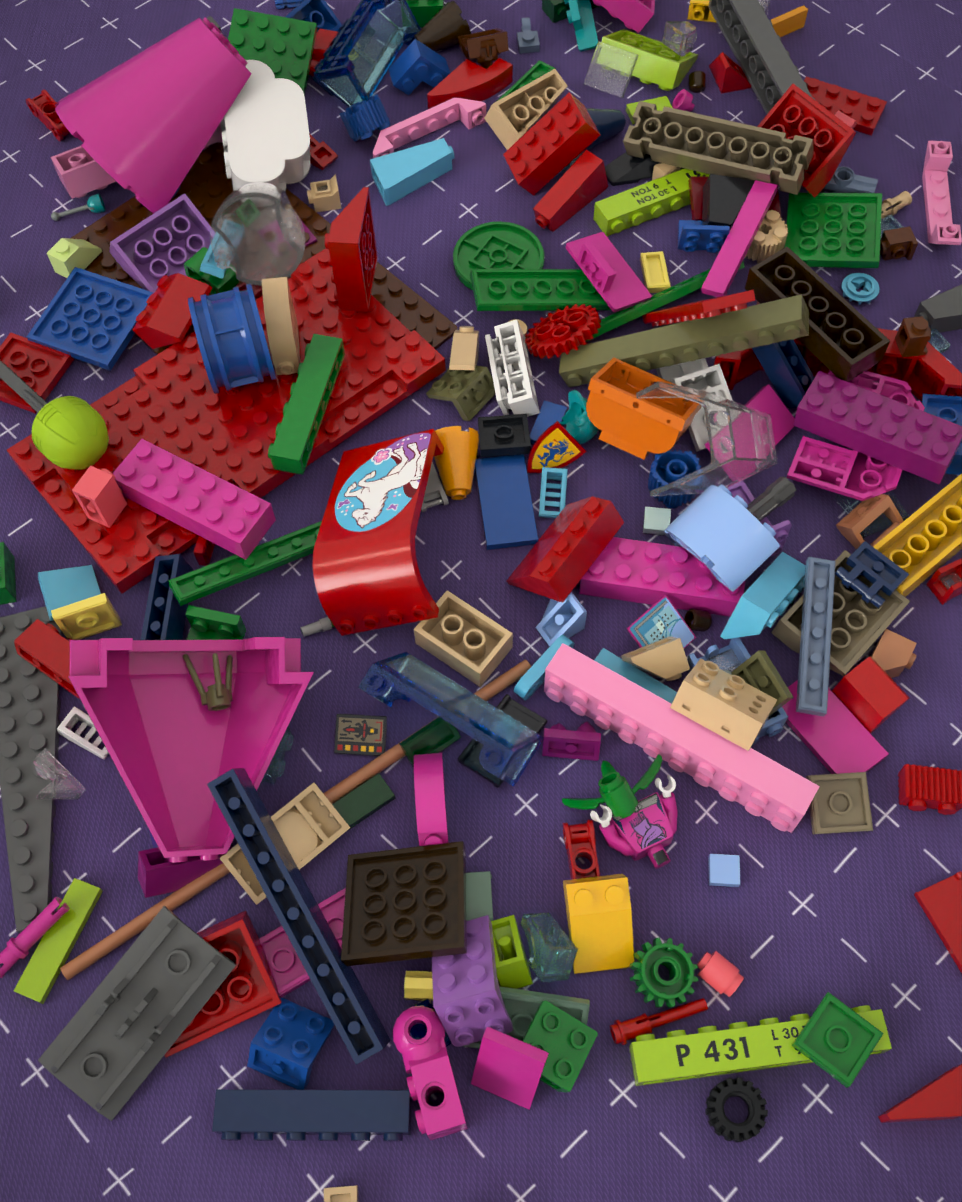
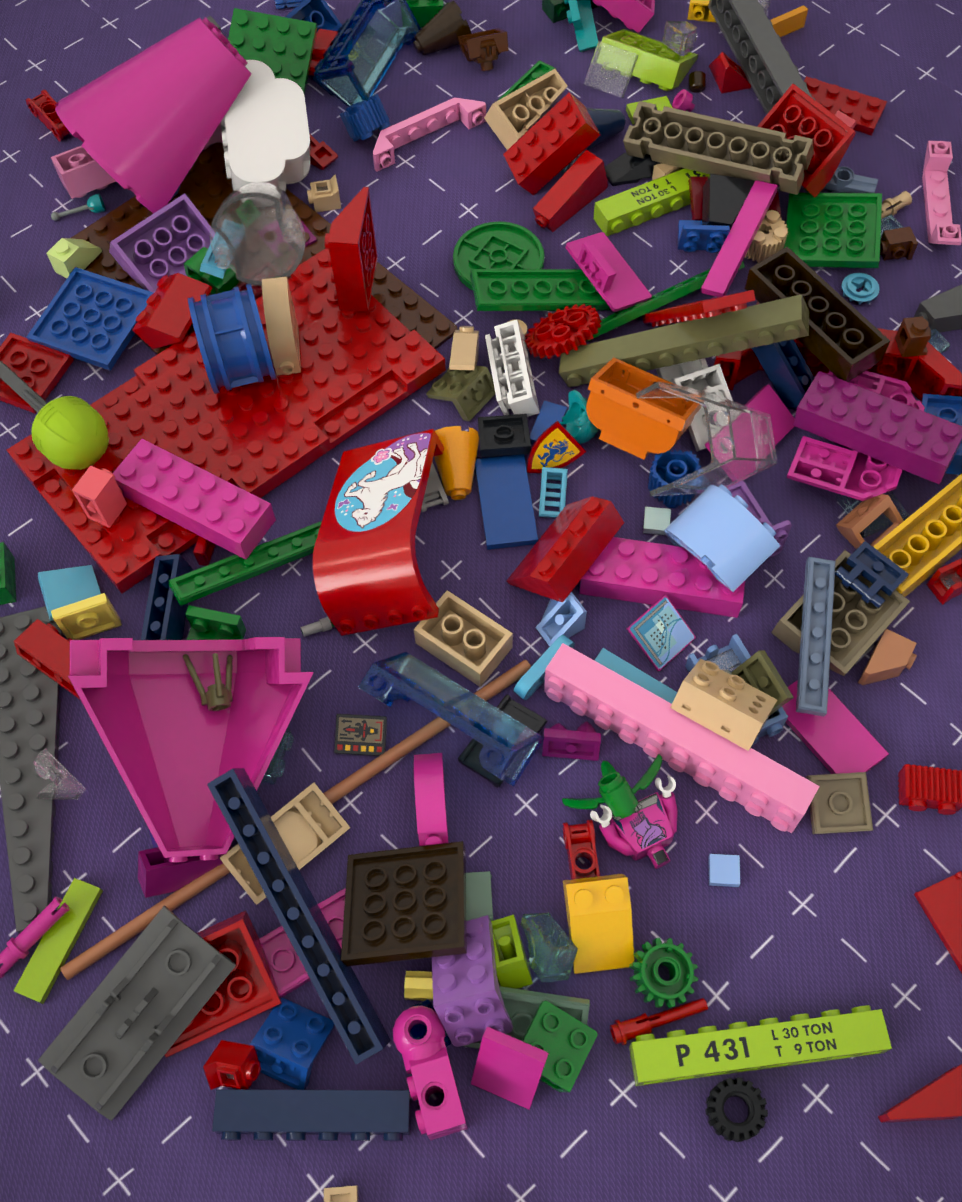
white slope [57,706,109,760] -> none
green brick [268,334,345,475] -> none
dark green tile [332,774,396,830] -> none
medium azure slope [370,138,455,206] -> none
blue brick [388,39,450,95] -> none
dark green tile [399,713,461,767] -> none
red slope [427,58,513,109] -> none
sand blue plate [517,17,540,54] -> none
tan slope [621,636,690,681] -> none
light yellow tile [640,251,671,293] -> none
dark brown piece [684,609,712,632] -> none
coral brick [697,951,744,997] -> none
medium azure wedge [720,552,806,639] -> none
dark grey axle [746,477,796,521] -> none
green tile [792,992,884,1088] -> none
red slope [832,656,910,734] -> none
none -> red window [203,1040,261,1090]

